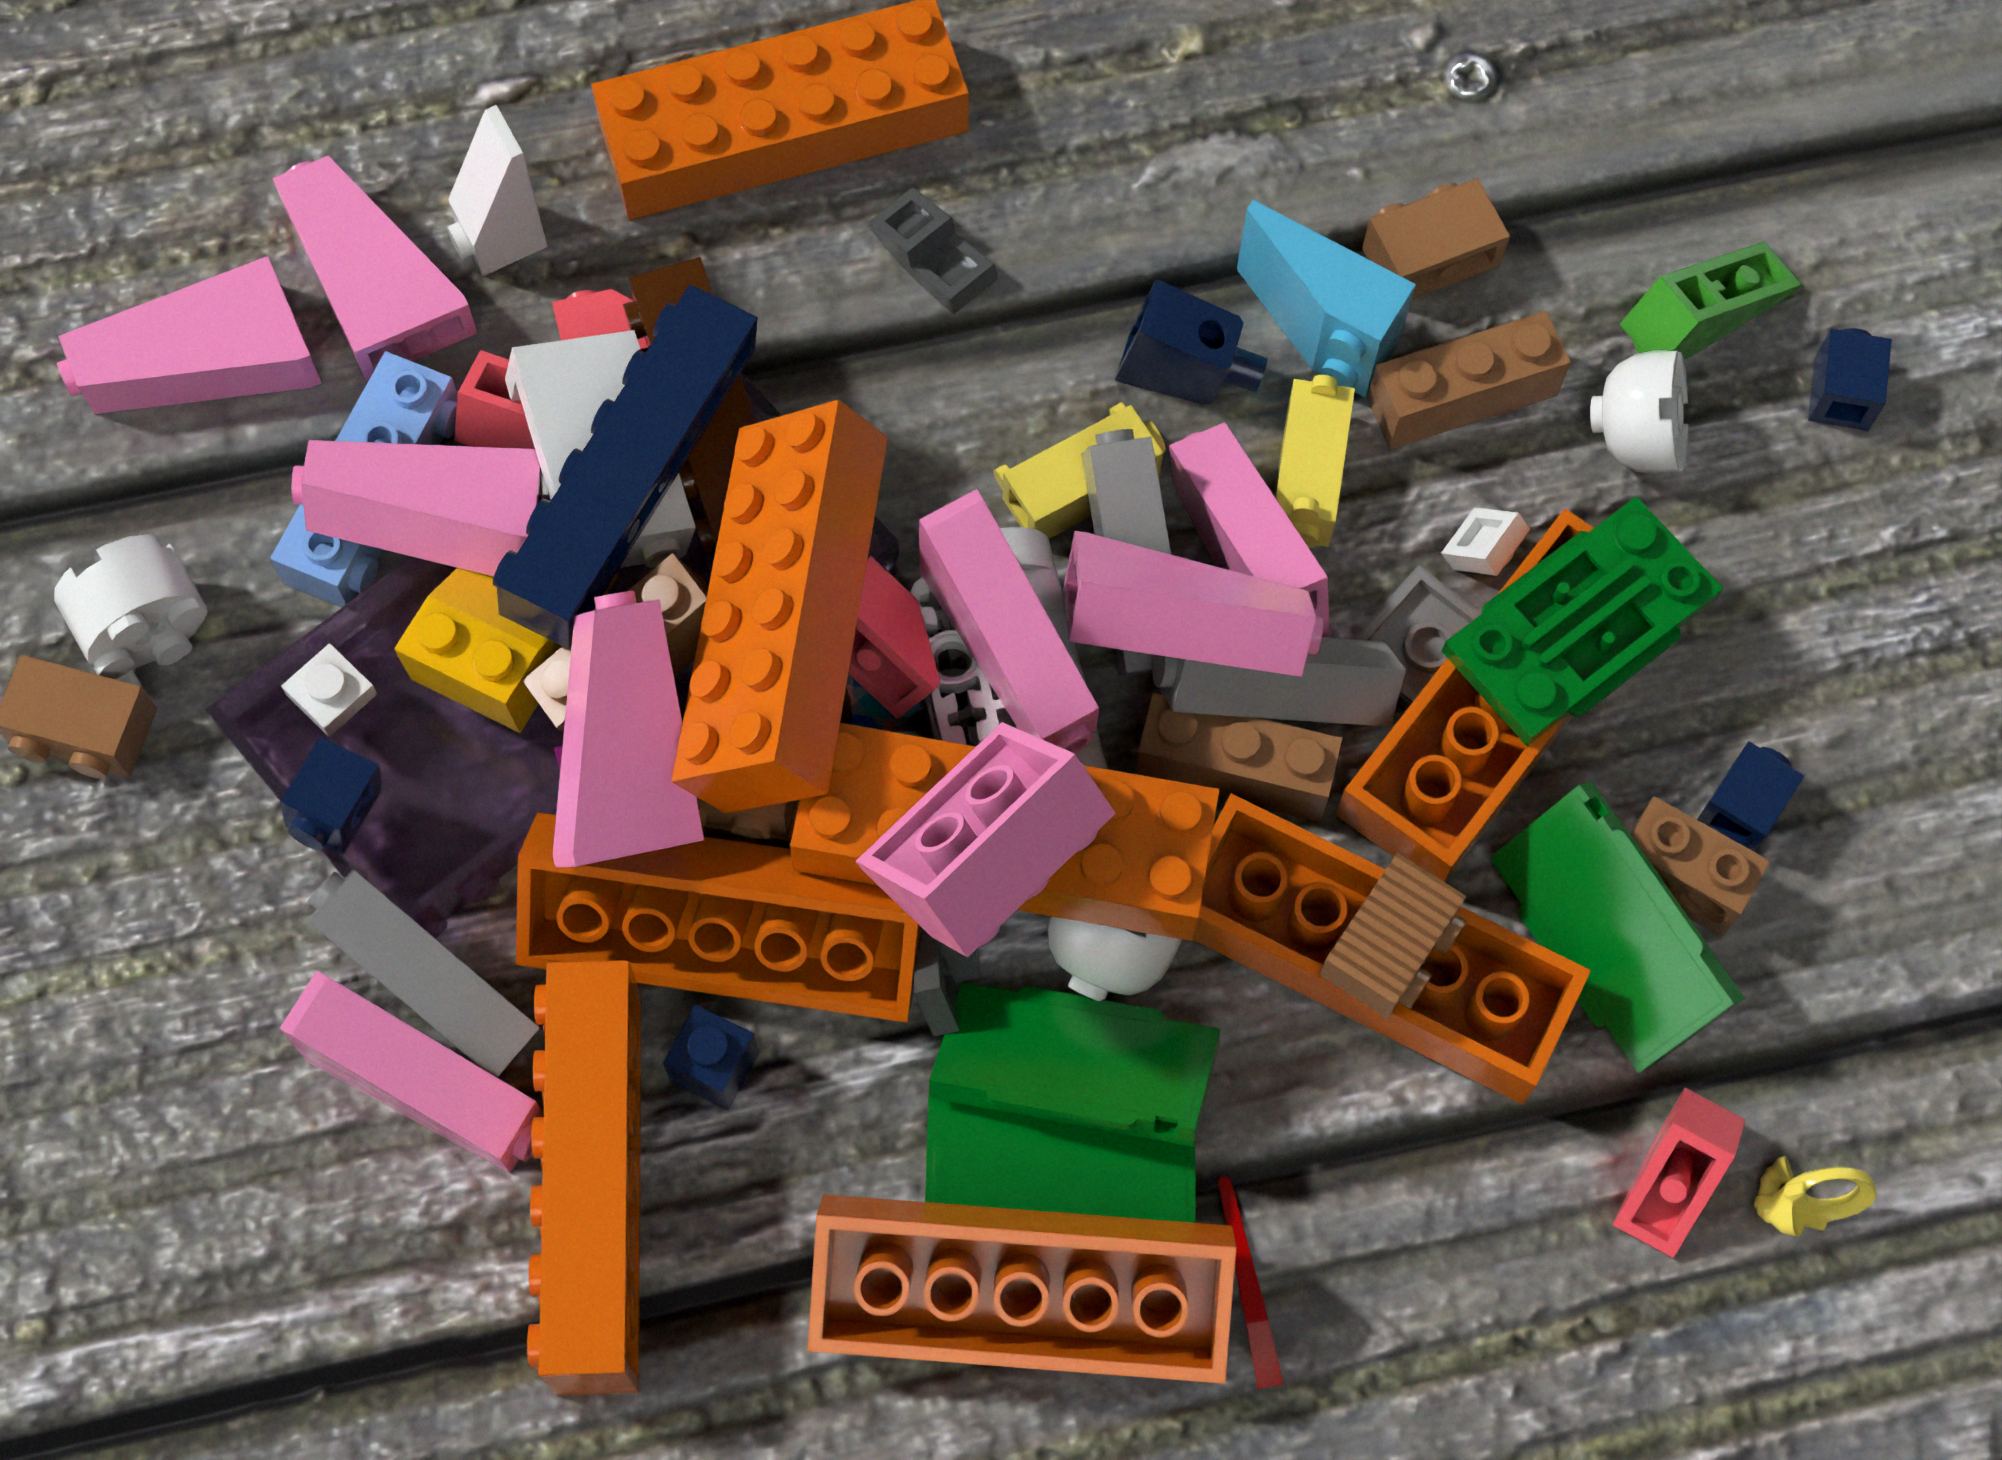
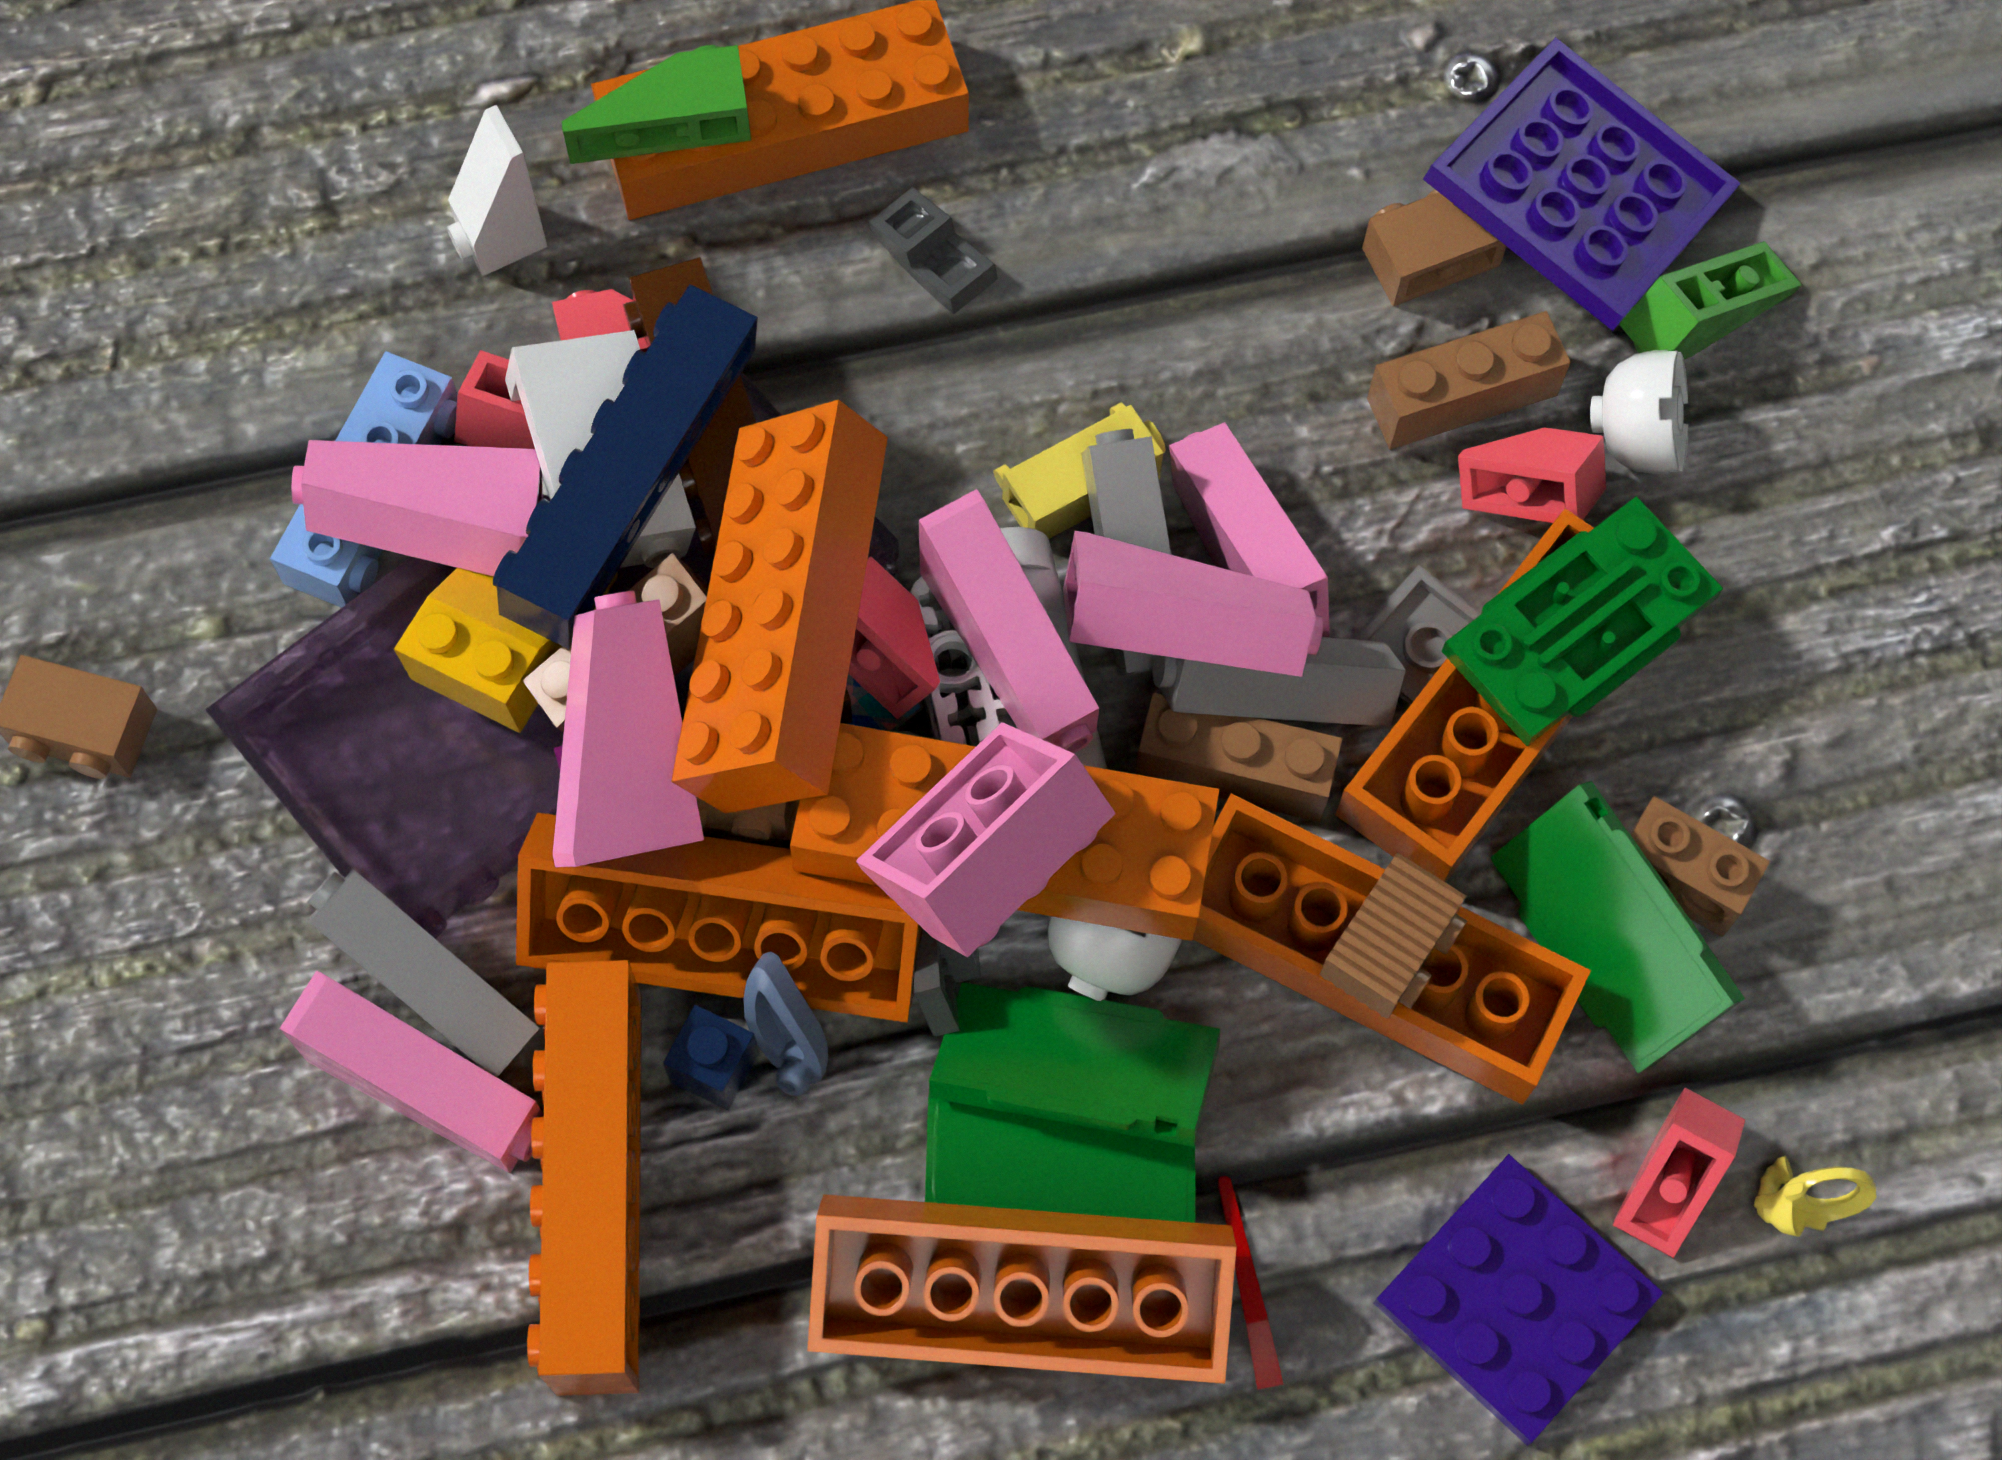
white brick [54,534,207,679] -> none
bright pink slope [57,256,322,414] -> none
bright pink slope [272,155,478,381] -> none
dark blue brick [280,737,382,855] -> none
white plate [281,643,377,737] -> none
dark blue torso [1115,280,1268,405] -> none
medium azure slope [1237,200,1416,398] -> none
light yellow brick [1274,375,1355,548] -> none
white plate [1441,507,1530,576] -> none
dark blue brick [1697,741,1805,851] -> none
dark blue brick [1808,328,1892,431] -> none
none -> bright green slope [561,45,751,164]
none -> sand blue arm [743,951,828,1096]
none -> dark purple plate [1373,1154,1663,1446]
none -> dark purple plate [1423,37,1741,331]
none -> coral slope [1458,427,1606,523]

